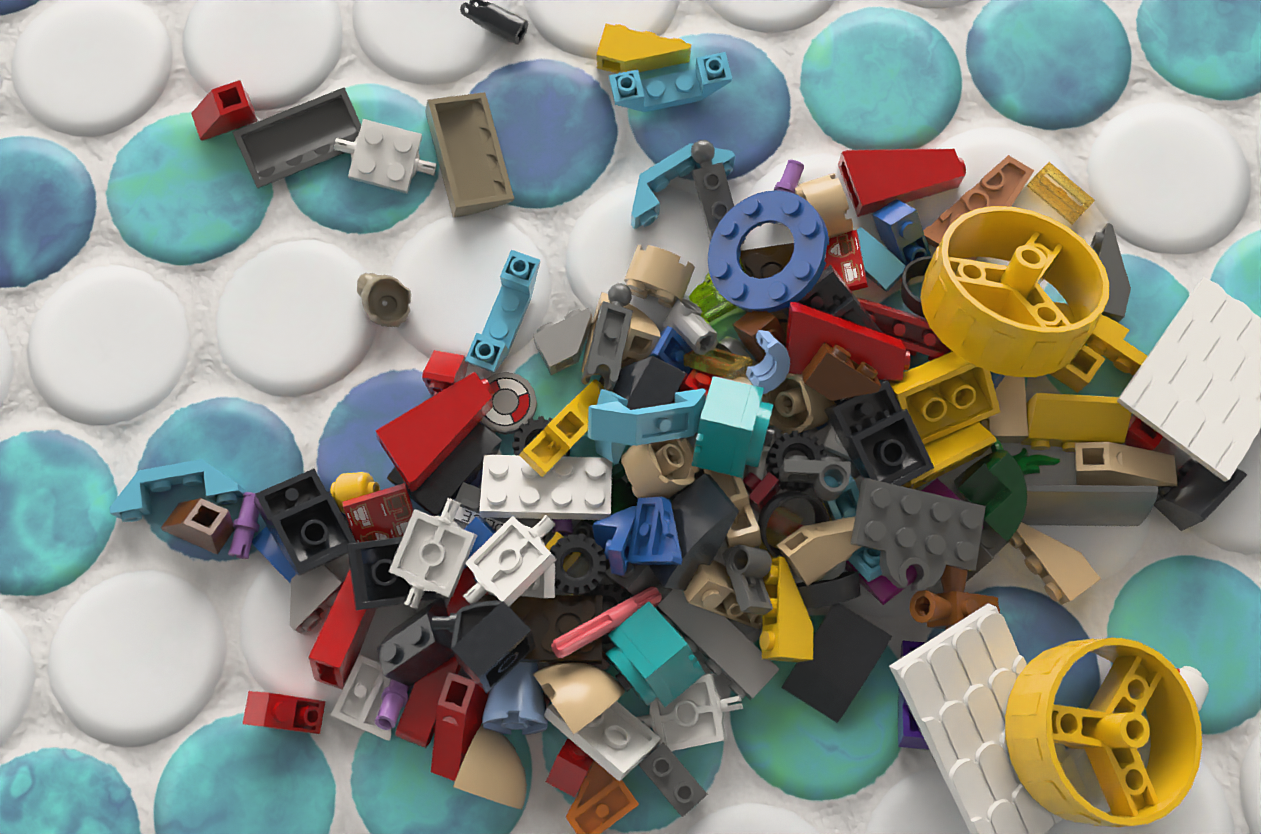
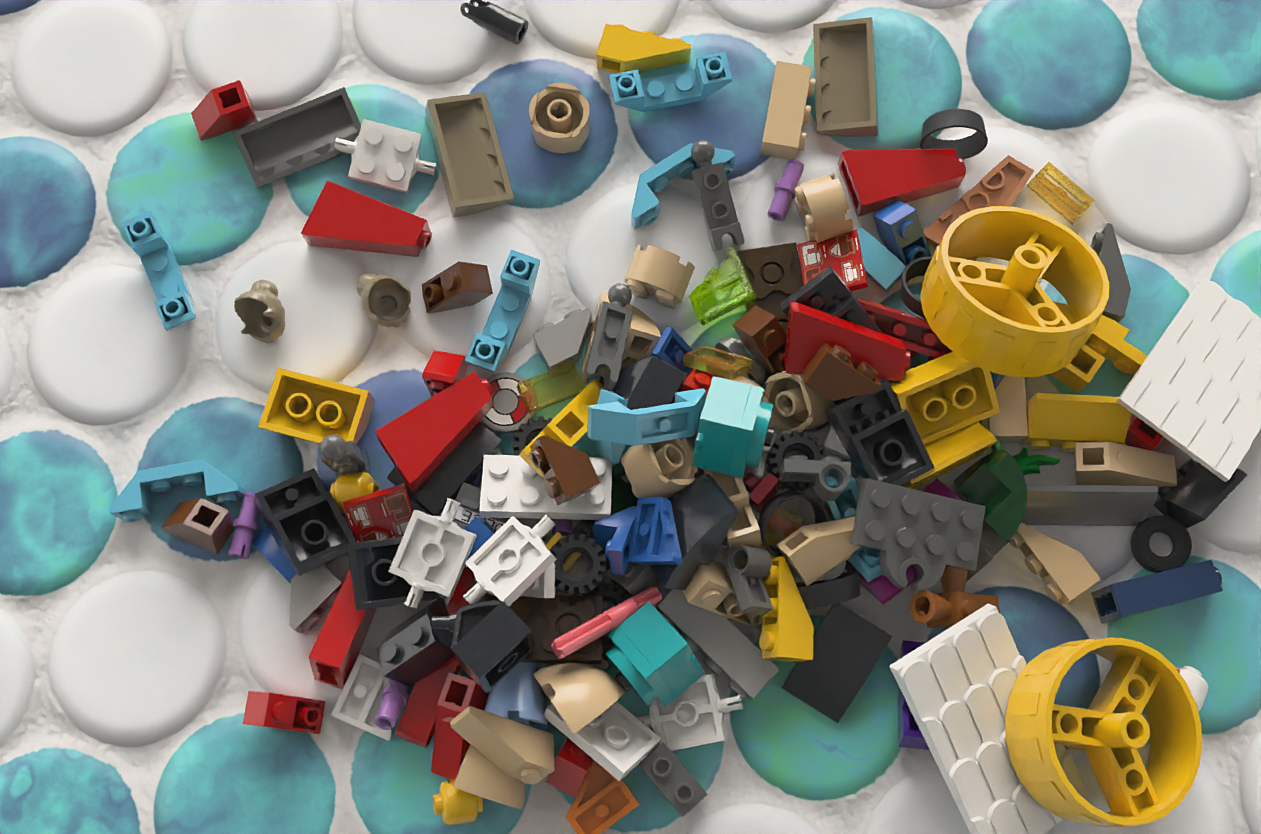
light grey piece [663,298,718,355] -> none
plate [708,190,829,313] -> none
light blue piece [745,330,790,394] -> none
none -> medium azure slope [121,211,196,331]
none -> dark tan piece [234,280,285,344]
none -> yellow slope [258,368,375,445]
none -> red slope [301,180,432,257]
none -> dark grey plate [319,435,371,478]
none -> reddish brown slope [421,261,493,314]
none -> yellow head [433,780,483,826]
none -> tan slope [451,706,554,784]
none -> clear yellow tile [516,363,586,414]
none -> tan brick [529,83,590,154]
none -> reddish brown slope [530,435,601,506]
none -> tan brick [760,61,816,160]
none -> dark tan slope [813,17,879,137]
none -> black tyre [920,109,988,160]
none -> dark blue slope [1091,560,1223,624]
none -> black tyre [1130,515,1192,573]

